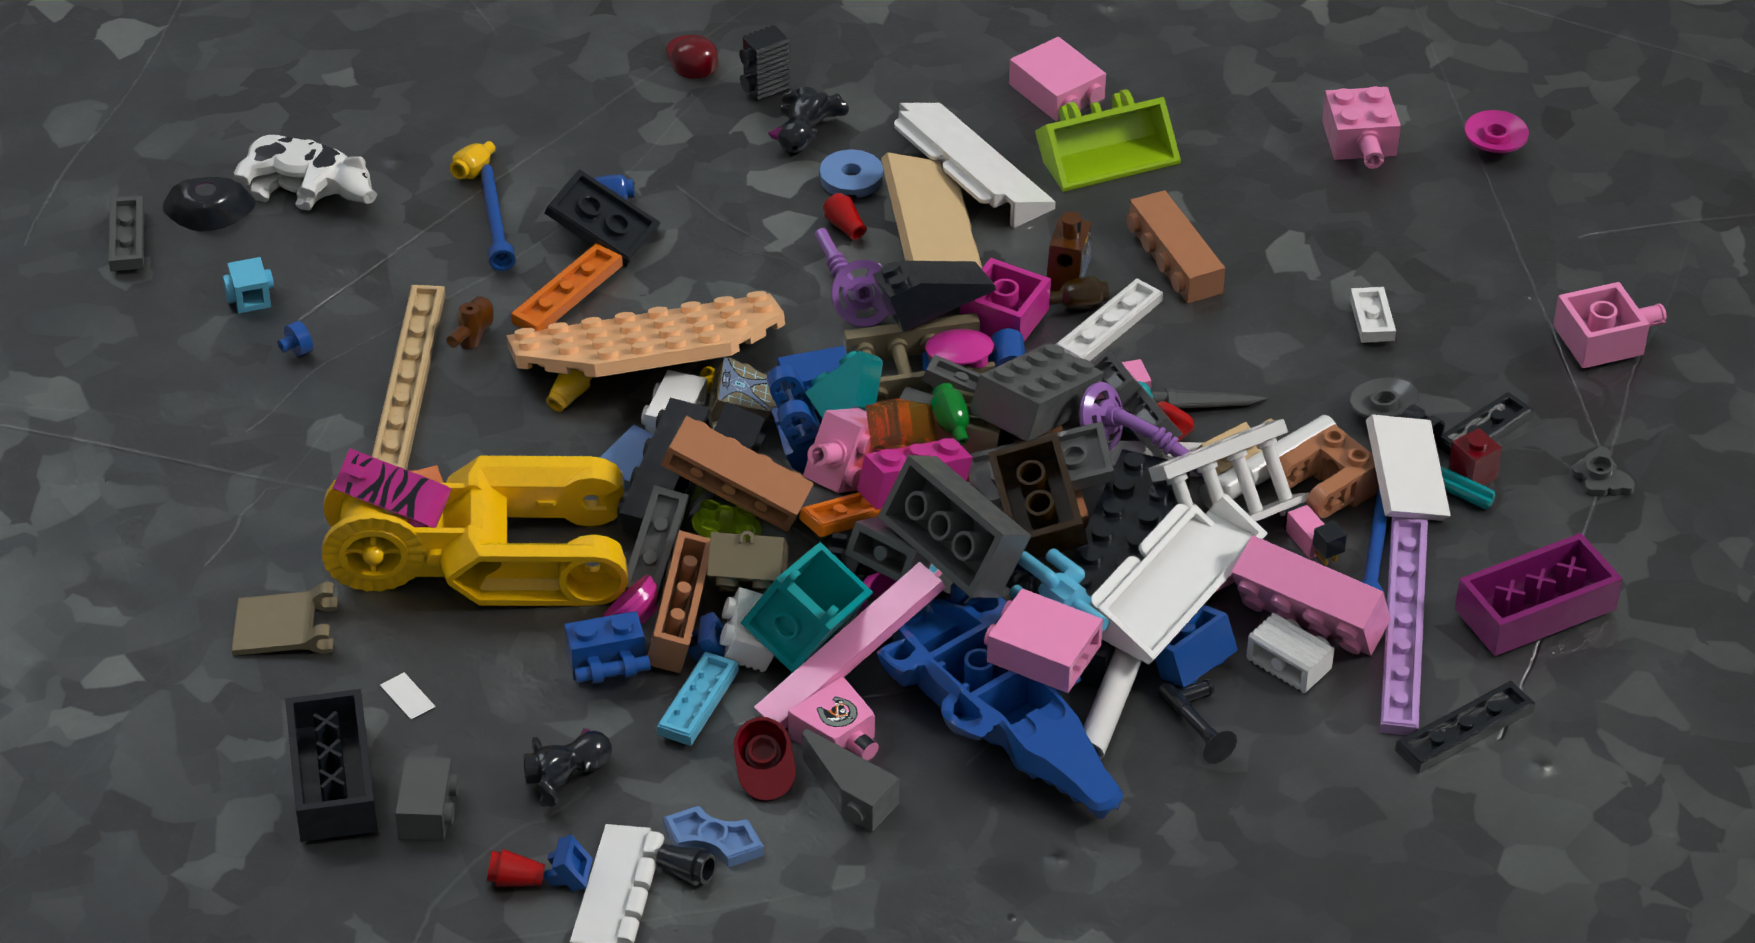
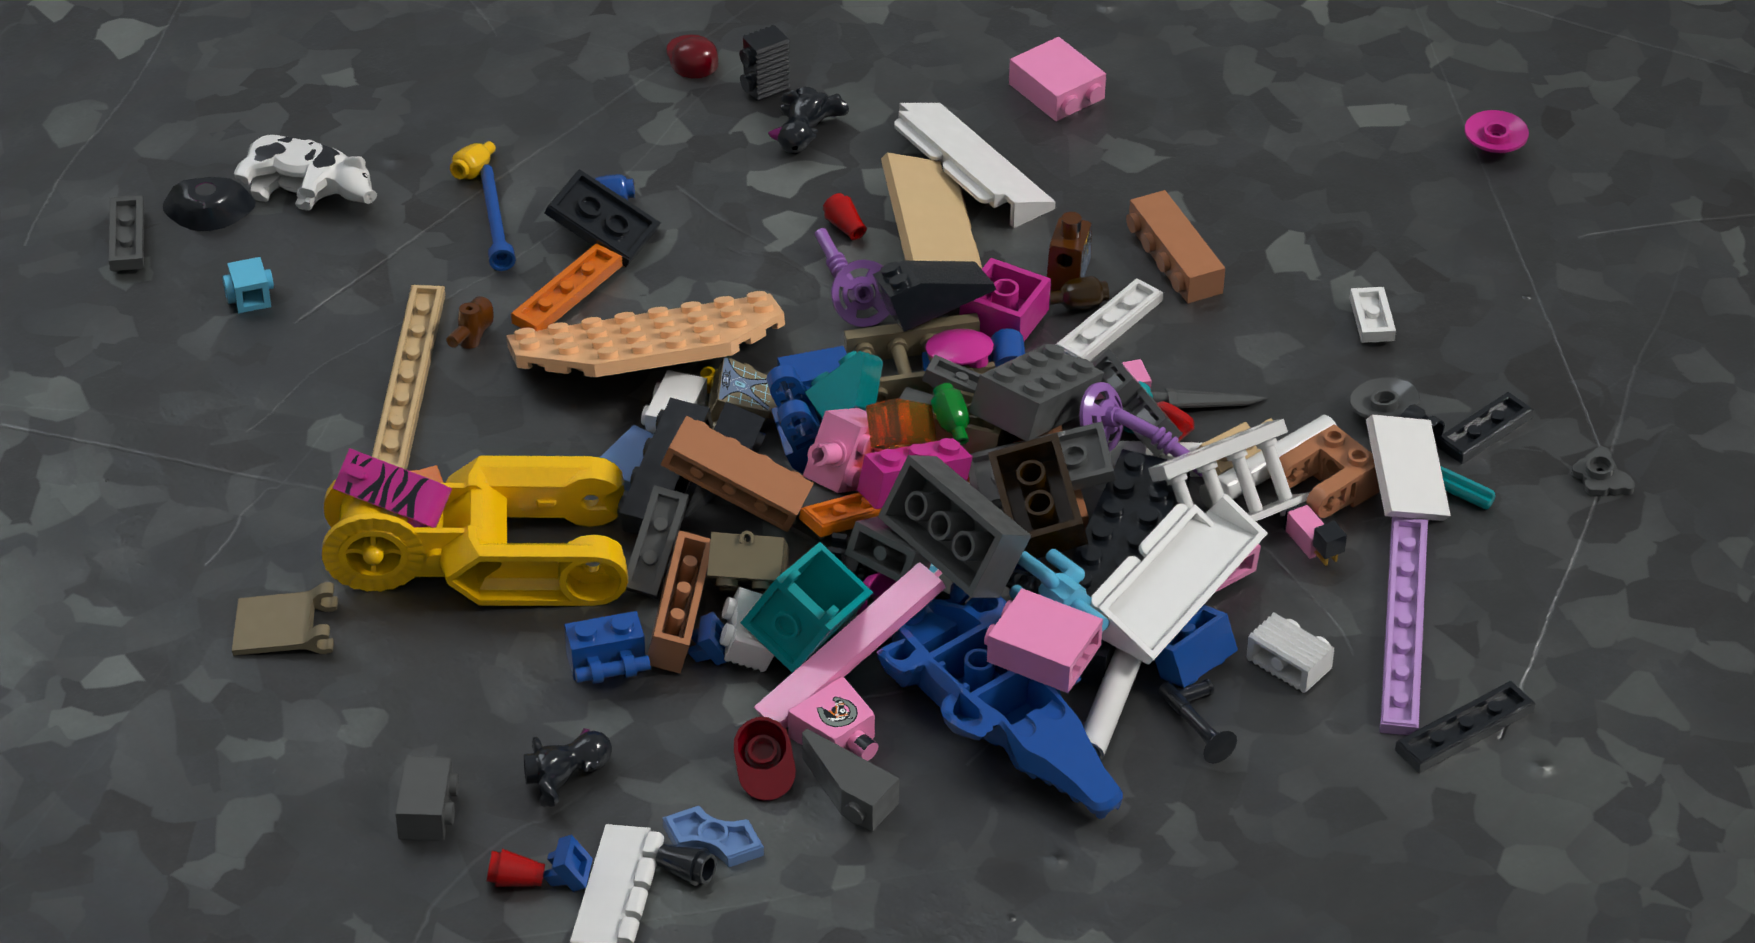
blue tile [277,320,313,357] -> none
black brick [285,689,378,842] -> none
white sticker [380,672,436,719] -> none
yellow cone [546,368,592,412] -> none
dark pink piece [602,574,658,626] -> none
medium azure plate [657,651,739,746] -> none
lime dish [691,500,762,542] -> none
medium blue tile [819,149,884,198] -> none
lime piece [1035,89,1181,192] -> none
bright pink piece [1232,535,1391,656] -> none
bright pink brick [1322,86,1401,169] -> none
blue piece [1361,486,1388,591] -> none
dark red brick [1448,428,1502,485] -> none
magenta brick [1455,533,1623,656] -> none
bright pink brick [1553,282,1667,368] -> none

